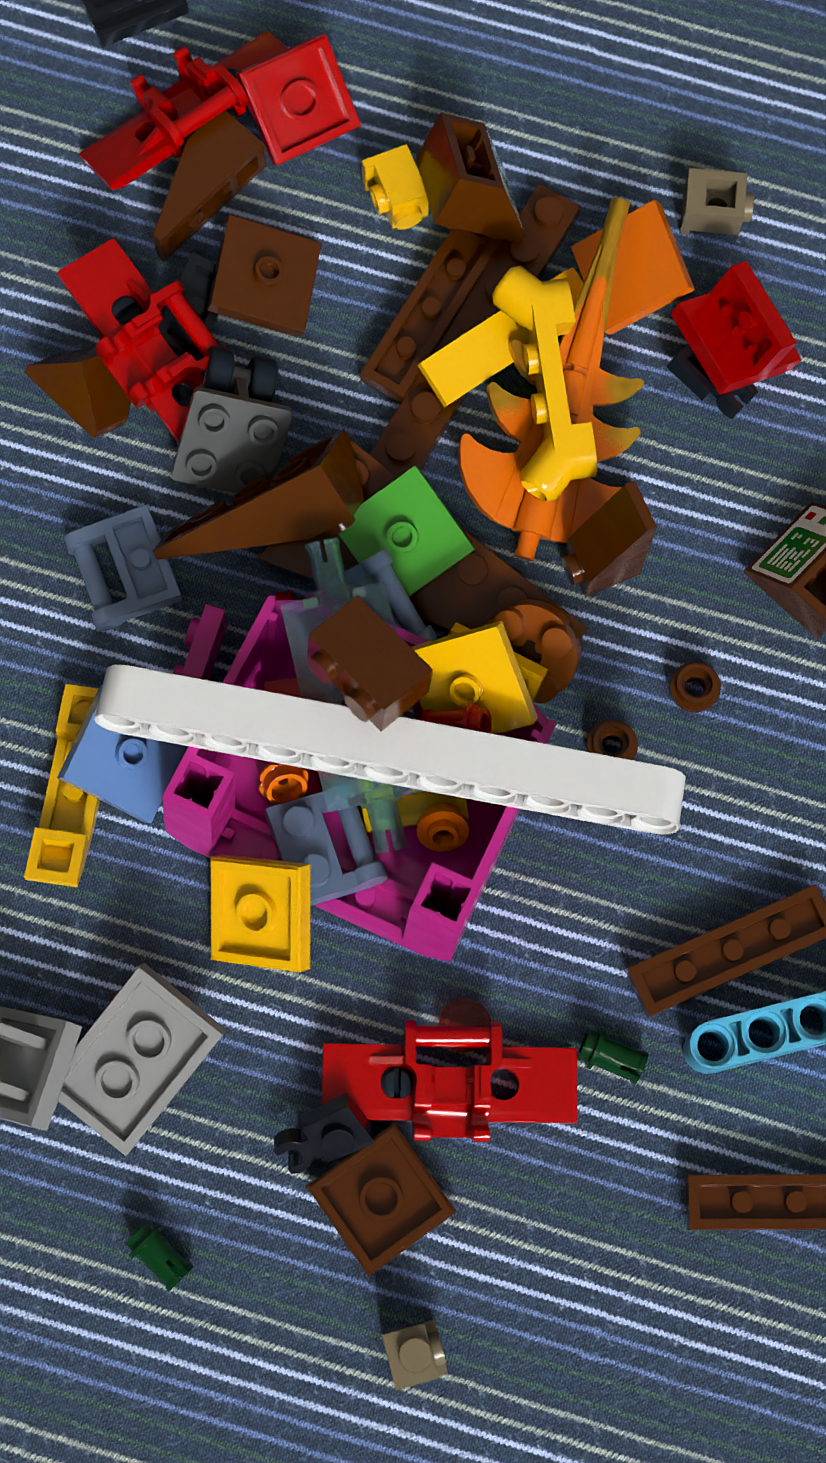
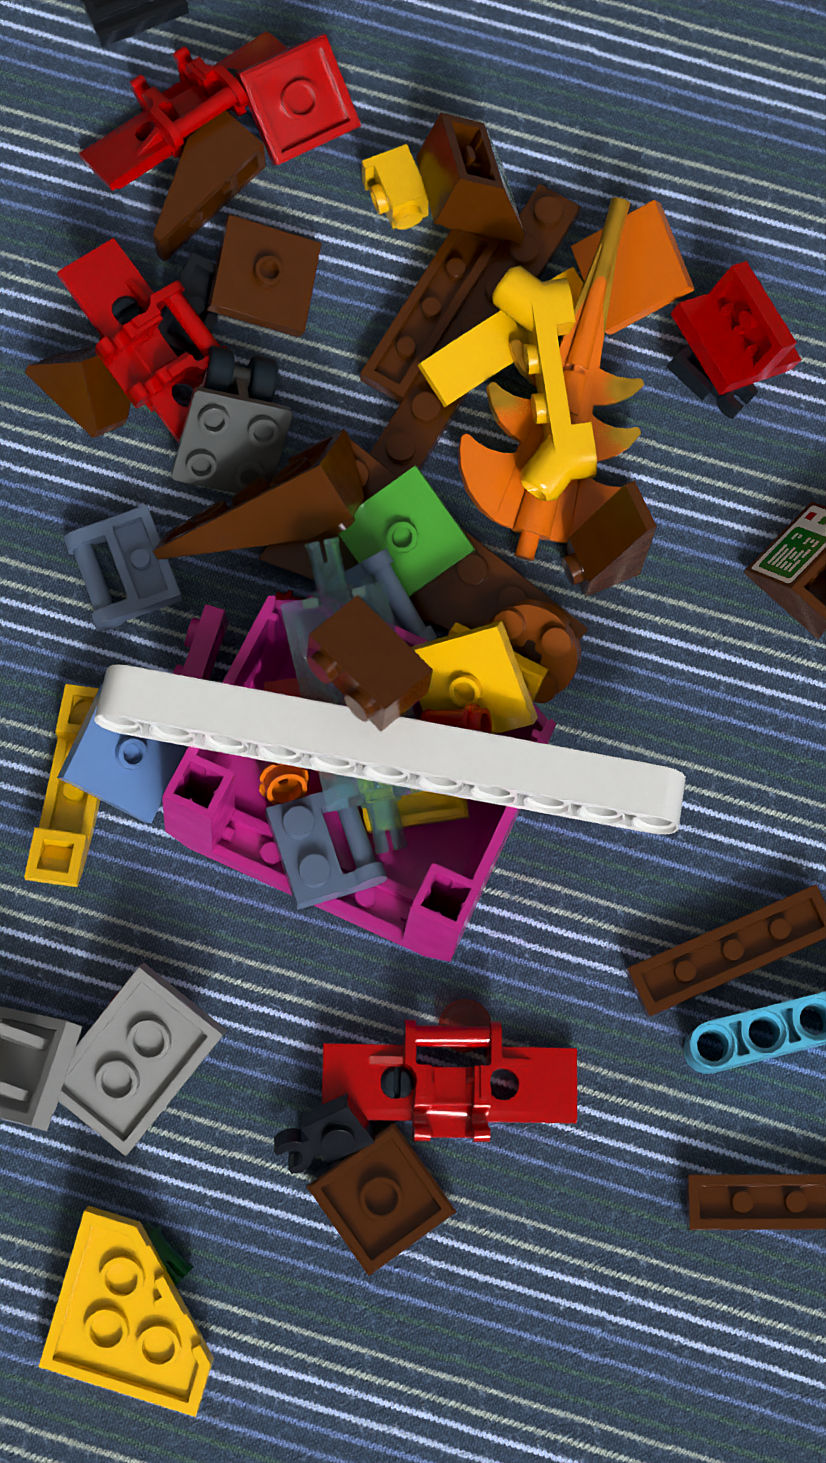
yellow plate [211,854,311,972] -> none
dark tan brick [382,1319,448,1390] -> none
orange plate [416,802,469,852] -> none
dark green pin [577,1028,649,1084] -> none
reddish brown plate [586,720,638,760] -> none
reddish brown plate [669,662,721,713] -> none
dark tan brick [679,168,754,235] -> none
none -> yellow plate [39,1206,214,1417]

